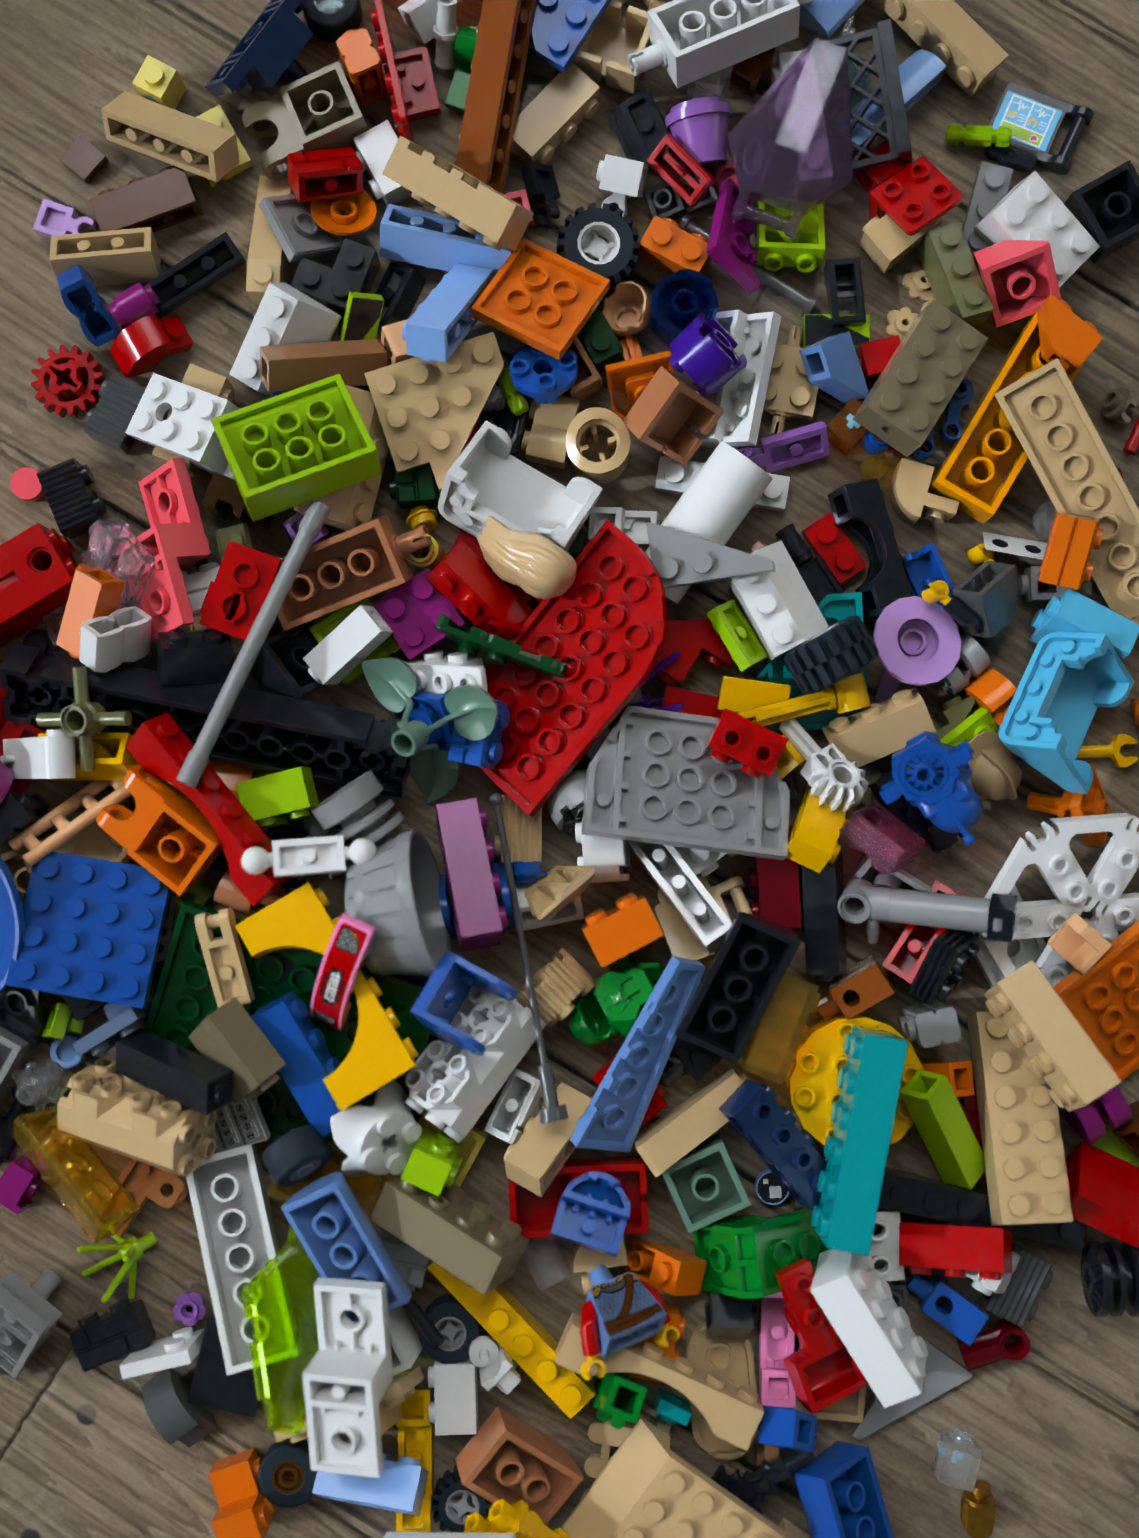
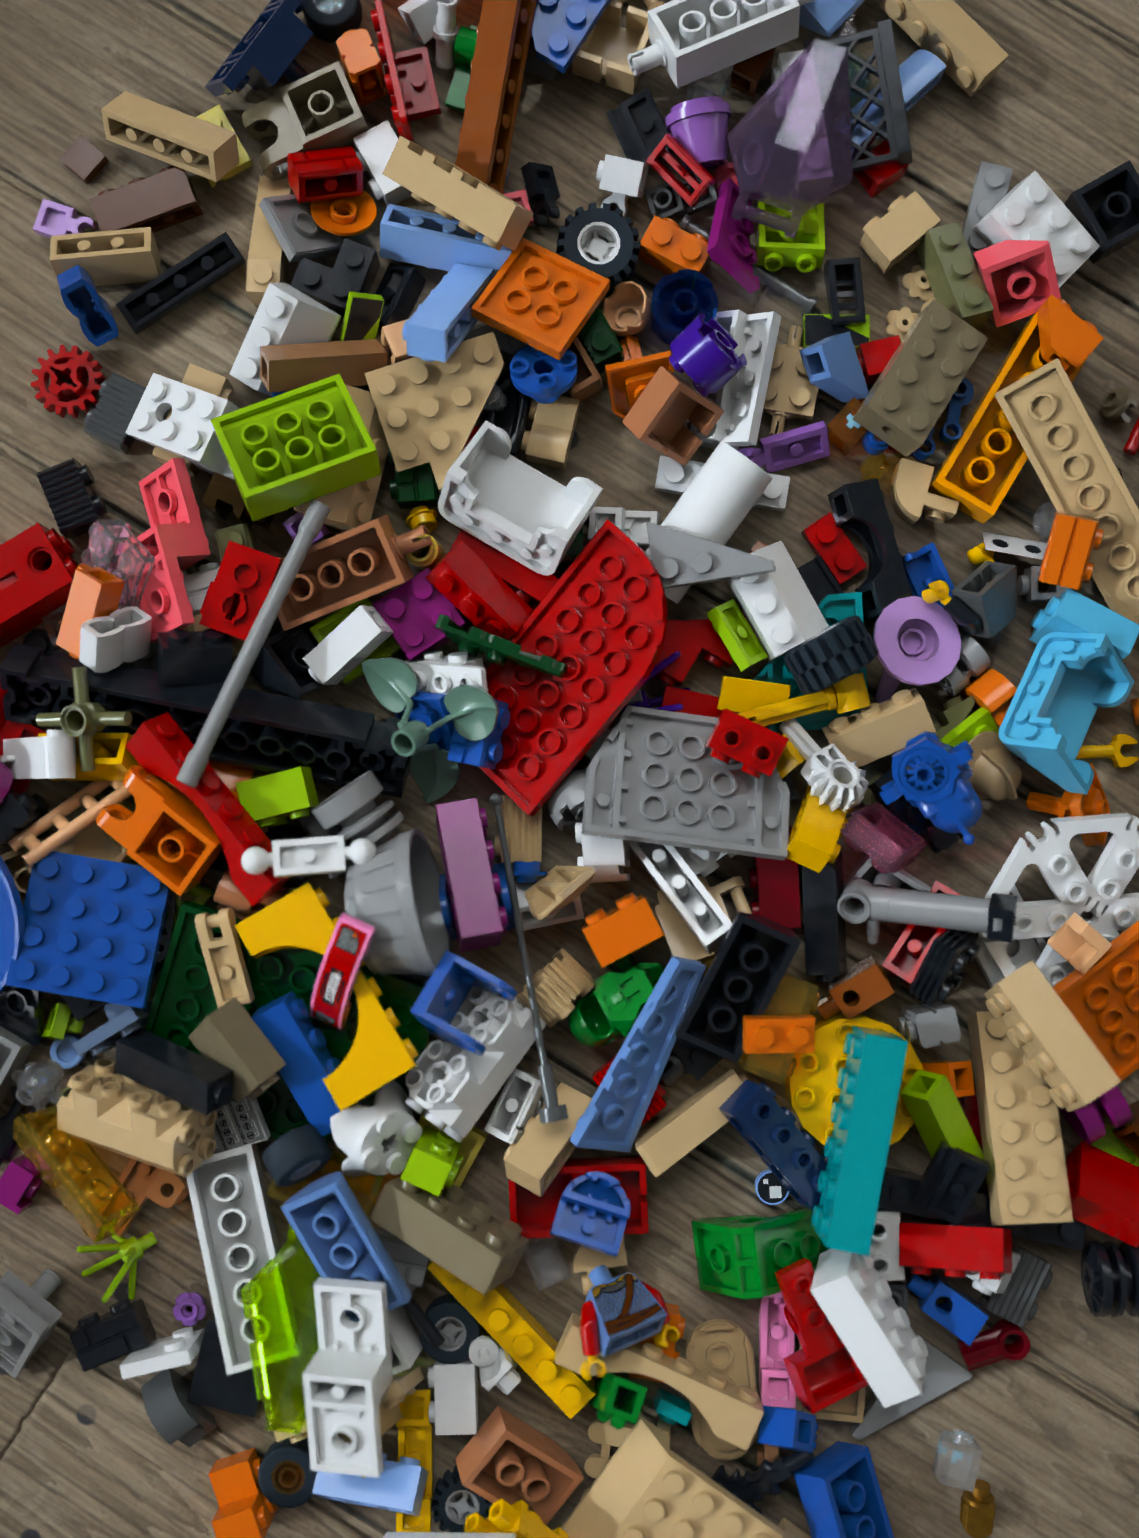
coral tile [10,467,44,502] -> none
magenta brick [107,282,160,329] -> none
red brick [109,314,194,378] -> none
light yellow brick [132,55,186,109] -> none
tan hair [477,516,577,599] -> none
lime axle [497,353,529,416] -> none
tan brick [510,62,600,165] -> none
tan hat [566,407,630,484] -> none
orange slope [624,1238,707,1296] -> none
sand green brick [662,1134,751,1233] -> none
black brick [704,1293,758,1339] -> none
black pin [775,523,814,568] -> none
red bracket [869,155,962,236] -> none
lime axle [945,124,1012,147] -> none
piece [985,82,1094,175] -> none
none -> orange plate [742,1015,815,1054]
none -> black plate [911,1141,990,1225]

